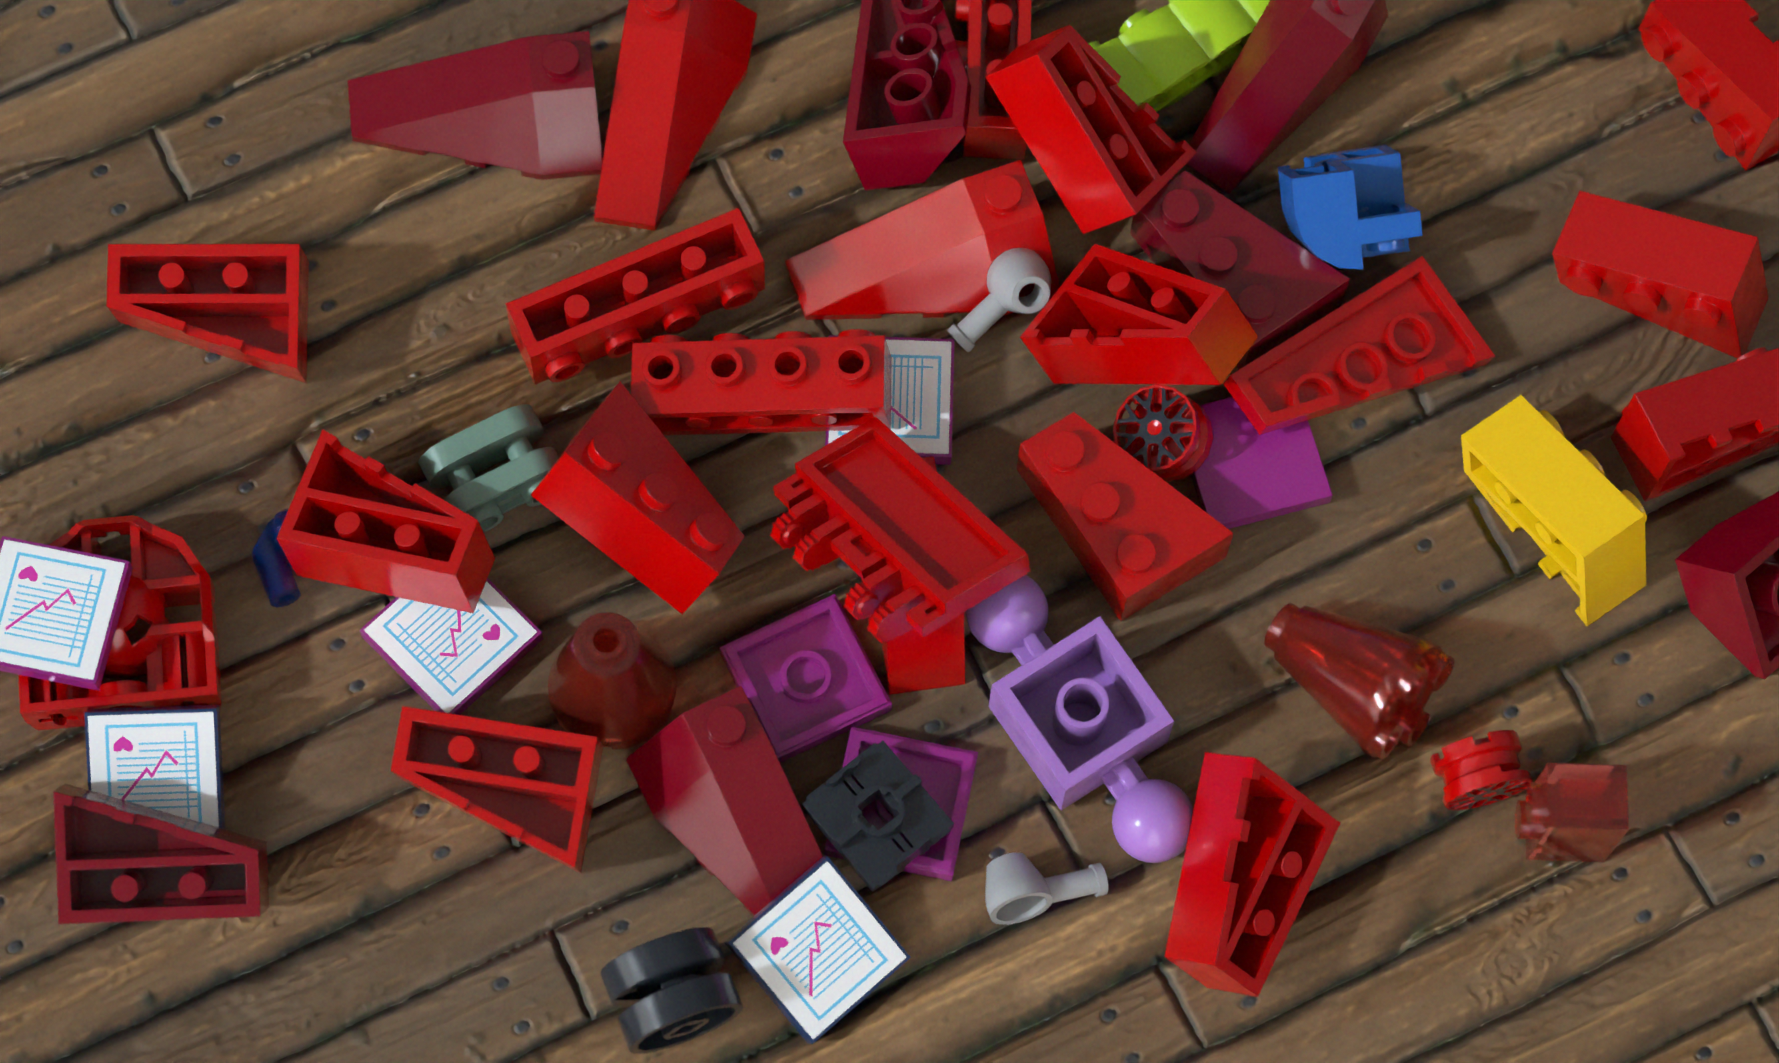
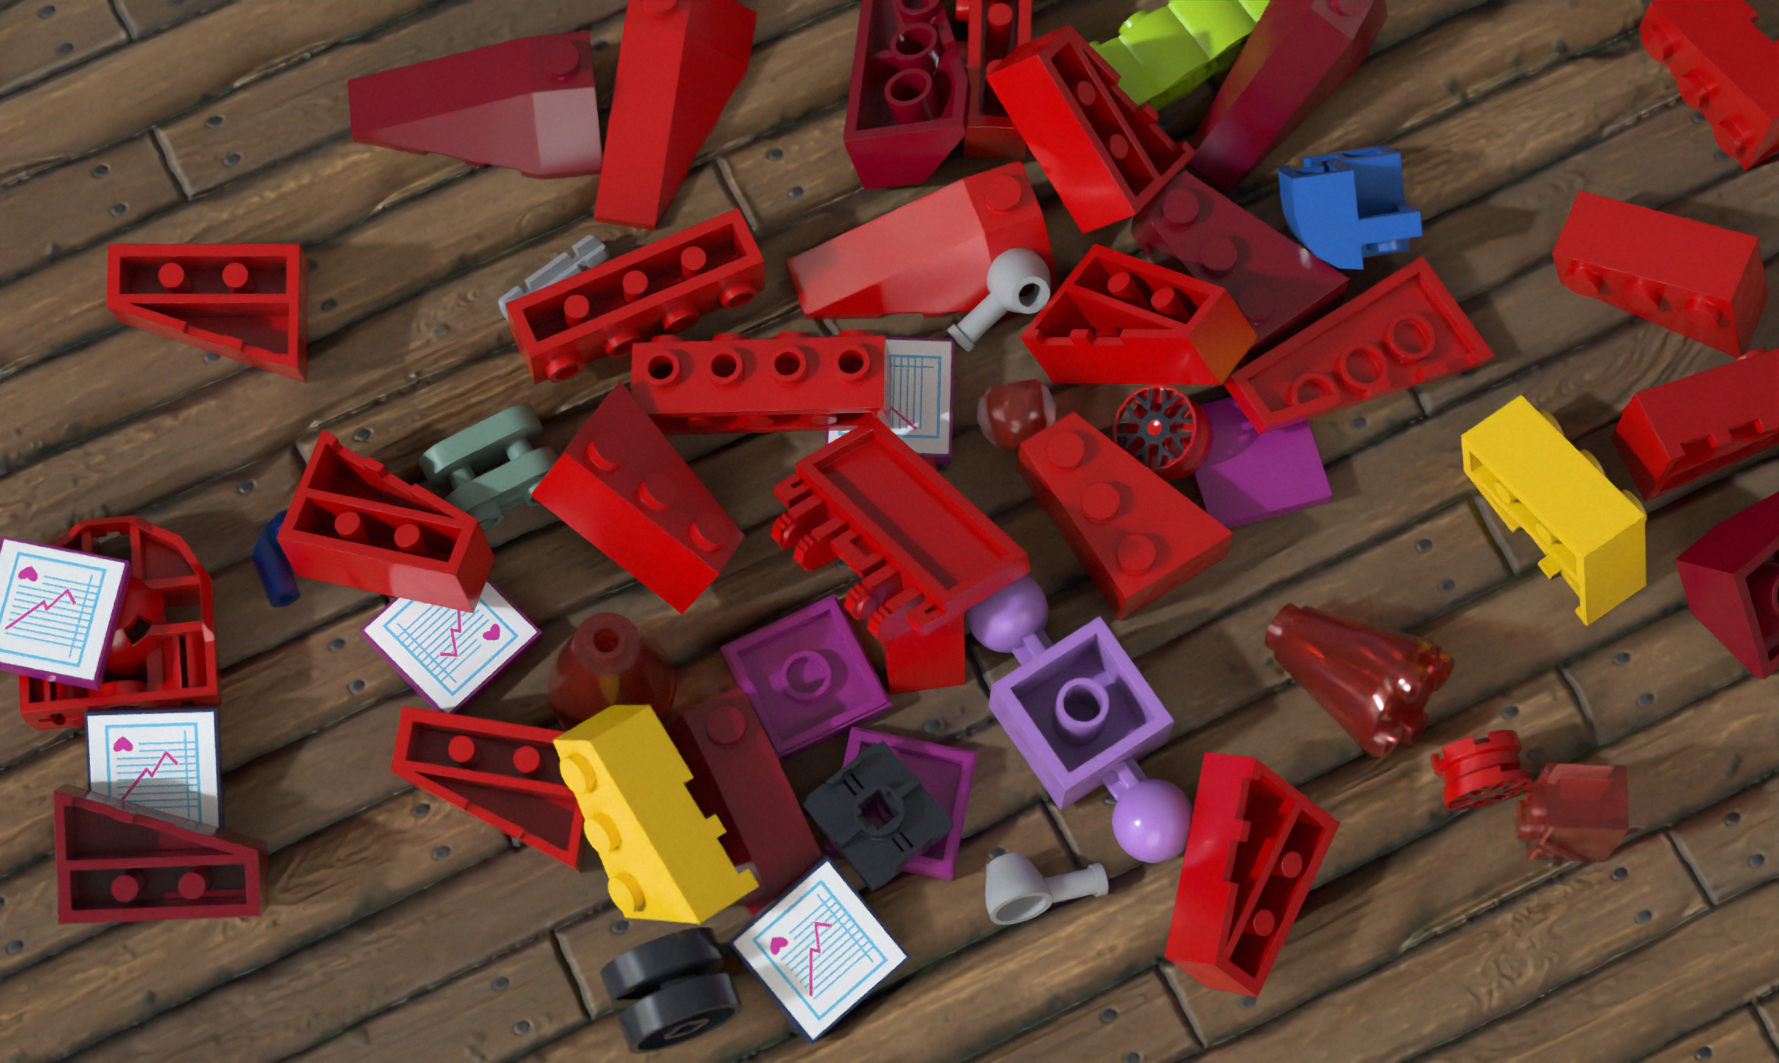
none -> light grey axle [498,234,610,322]
none -> yellow wedge [553,705,759,924]
none -> clear red piece [977,379,1056,452]

